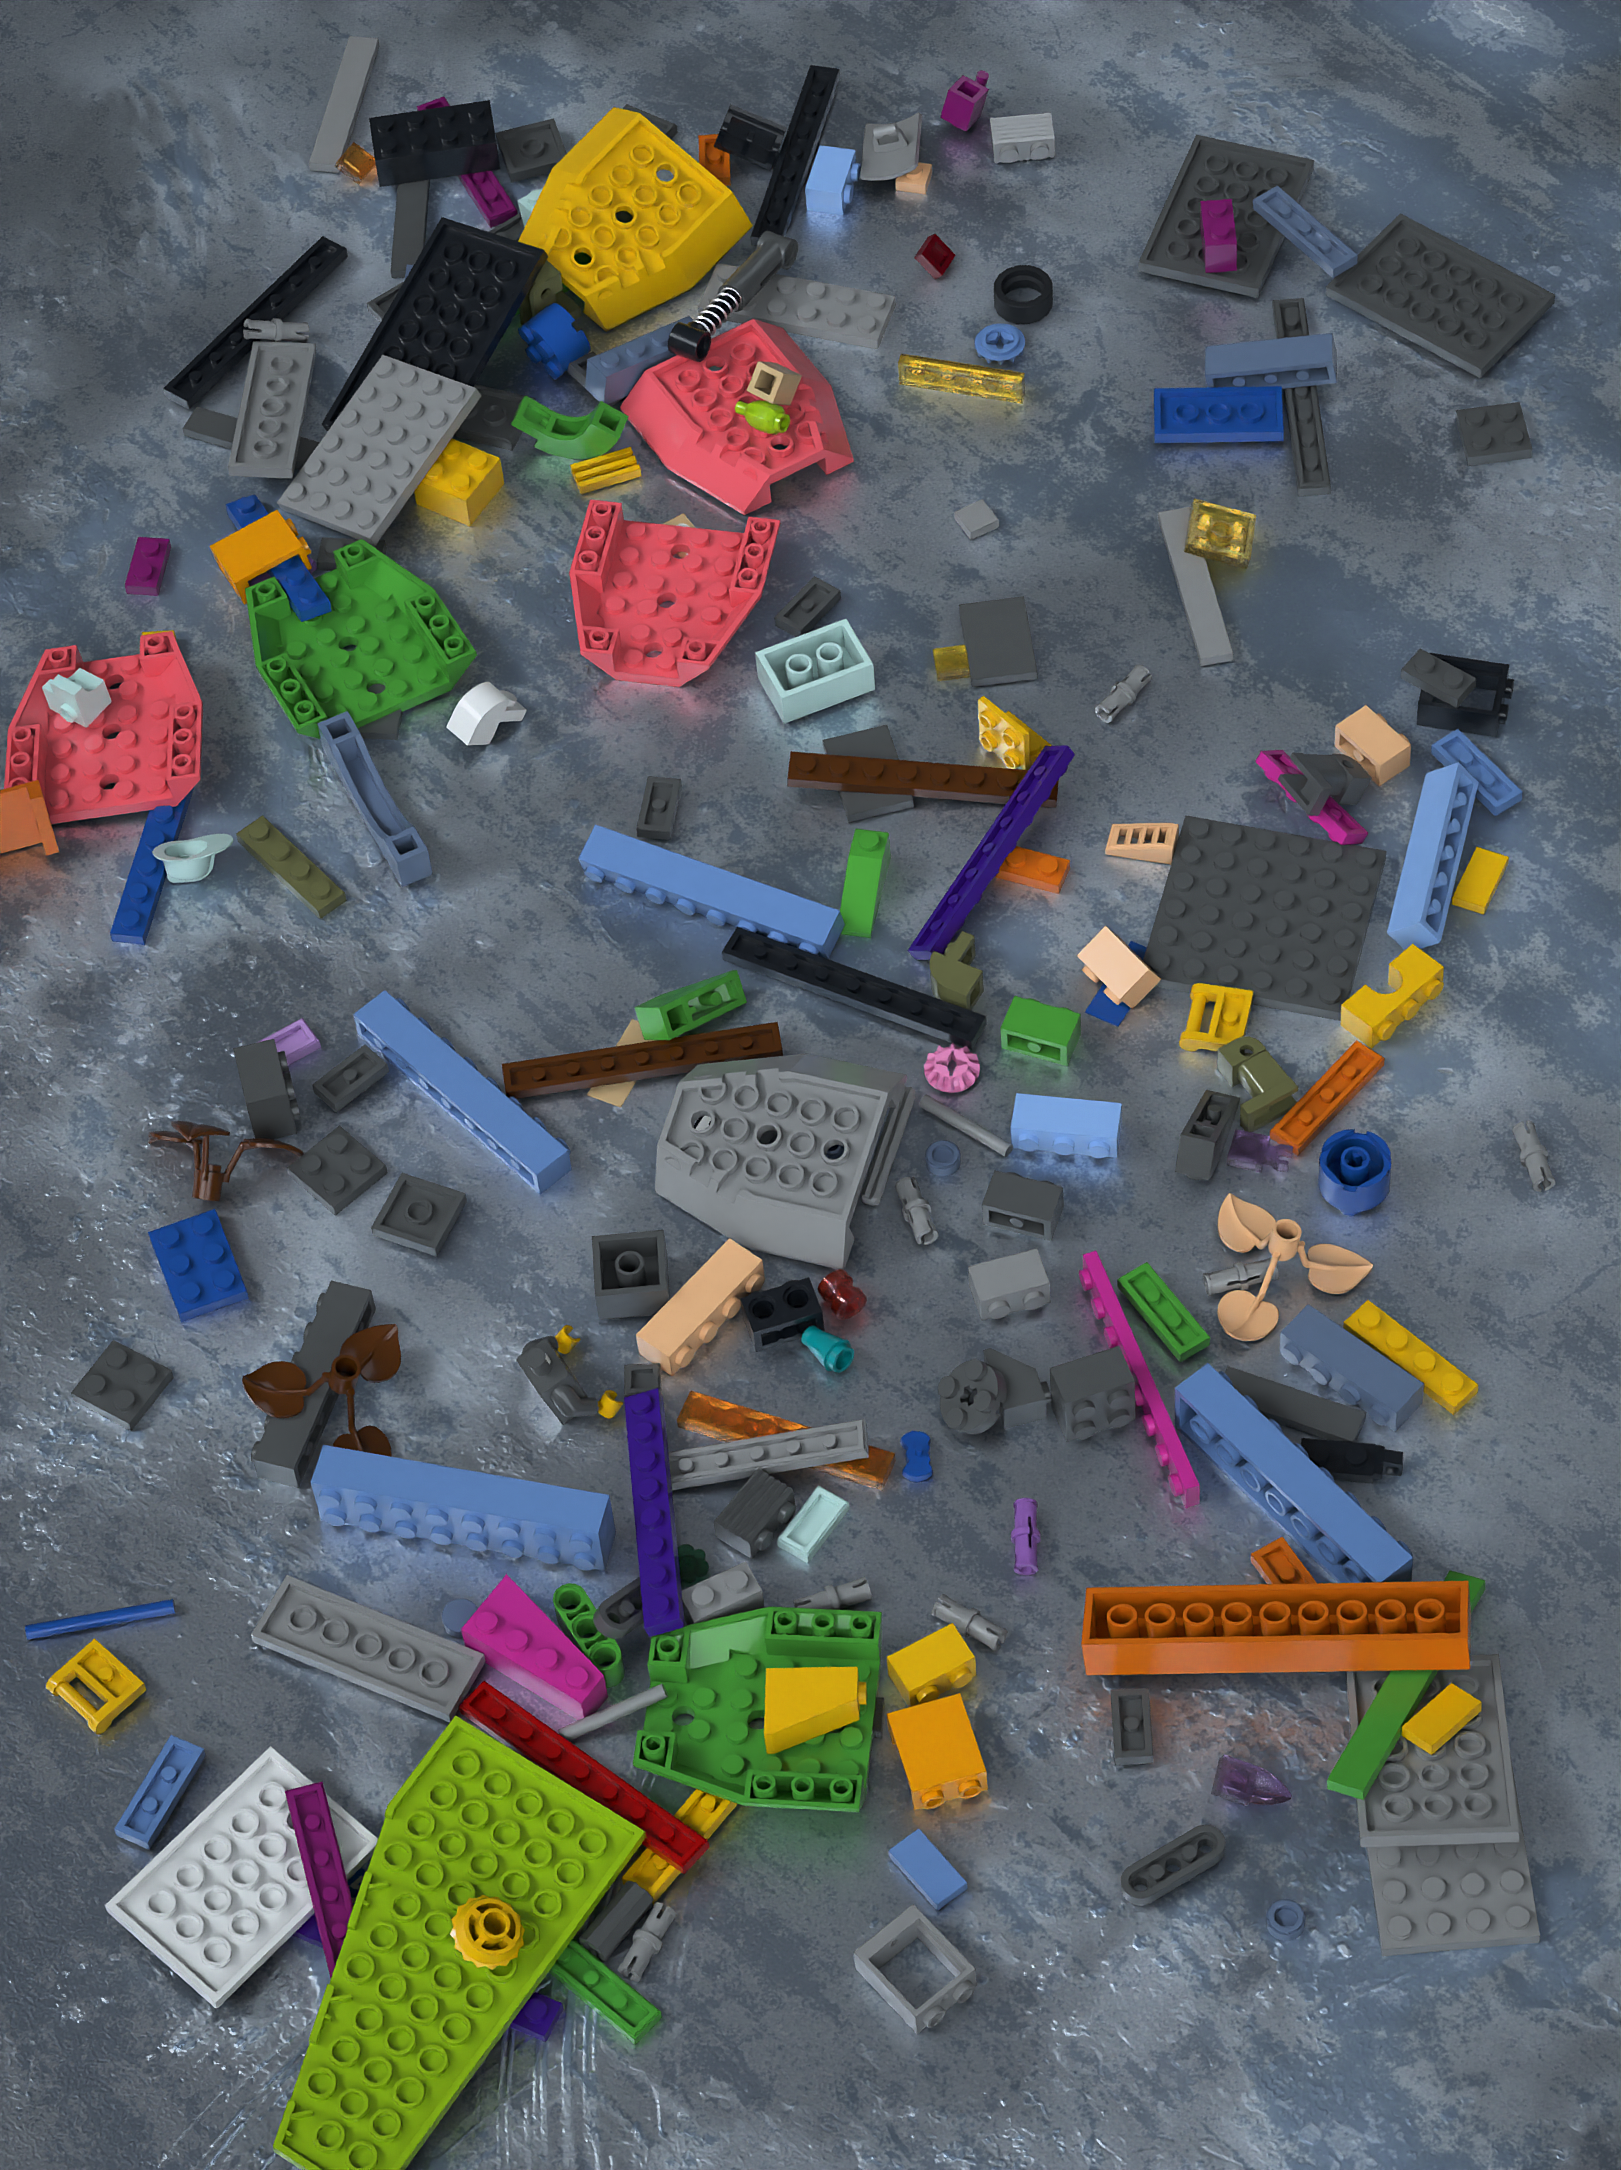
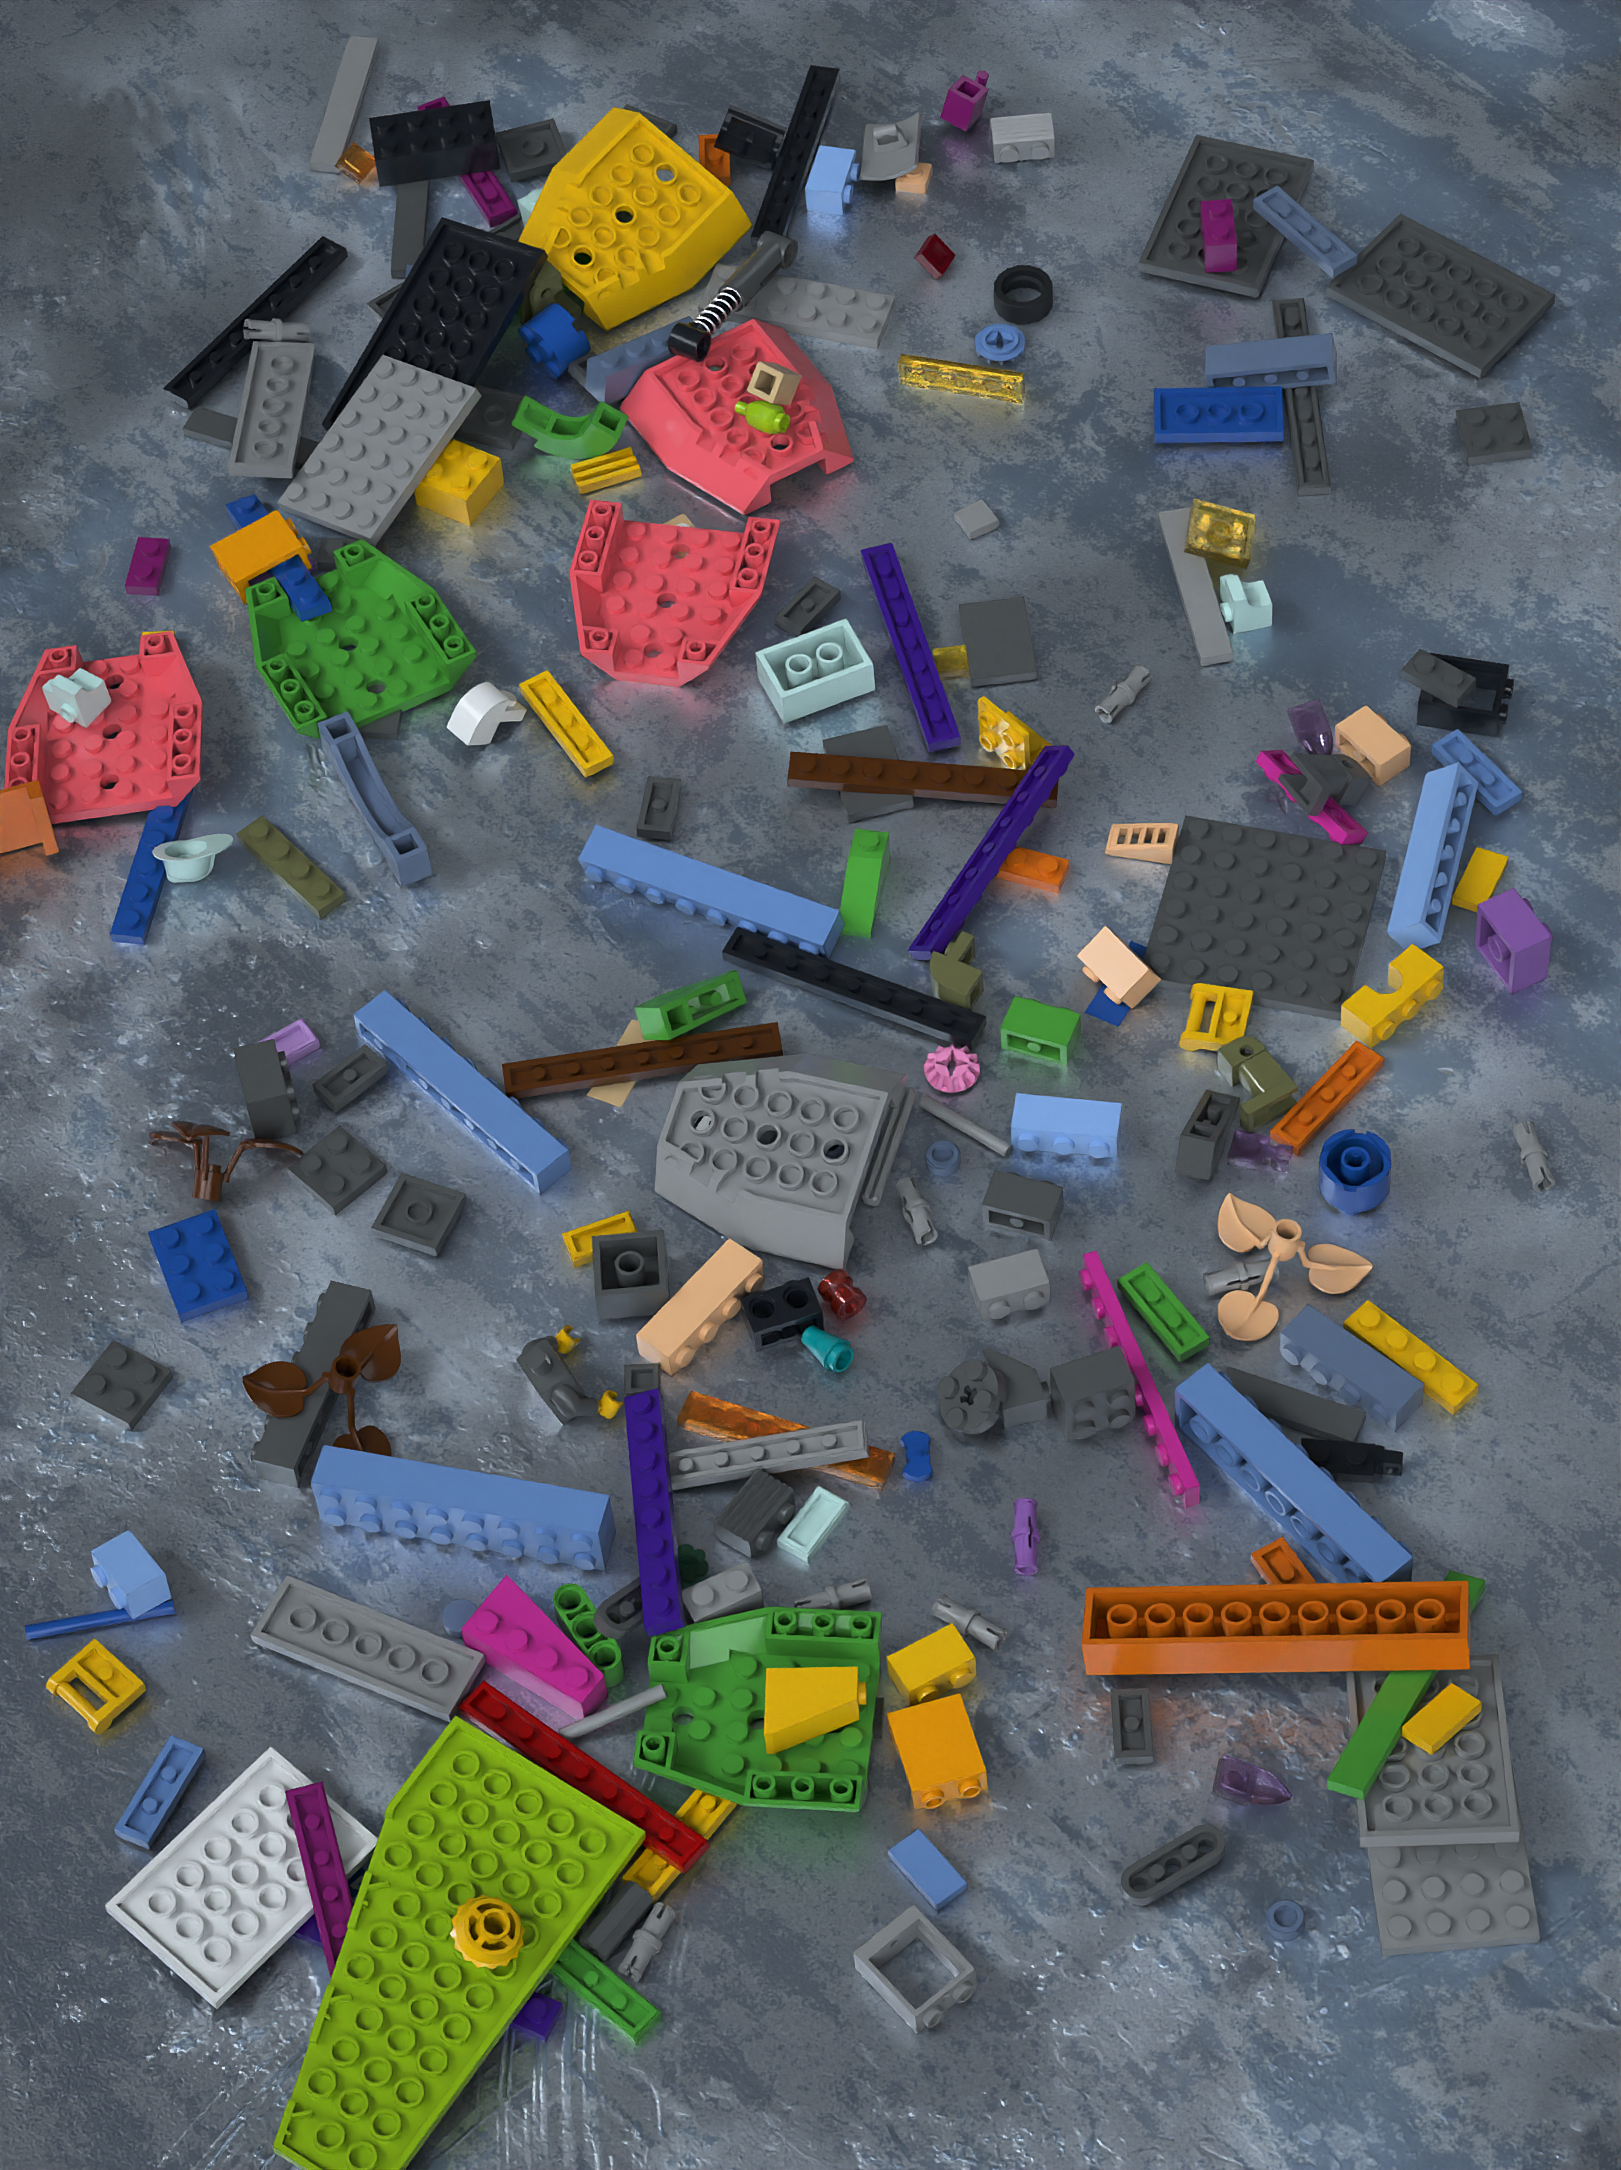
none -> light blue brick [90,1530,172,1619]
none -> yellow plate [519,670,614,778]
none -> yellow tile [562,1210,638,1268]
none -> dark purple plate [861,543,961,753]
none -> light aqua brick [1220,574,1272,634]
none -> clear purple plate [1287,699,1333,755]
none -> medium lavender brick [1475,888,1553,995]

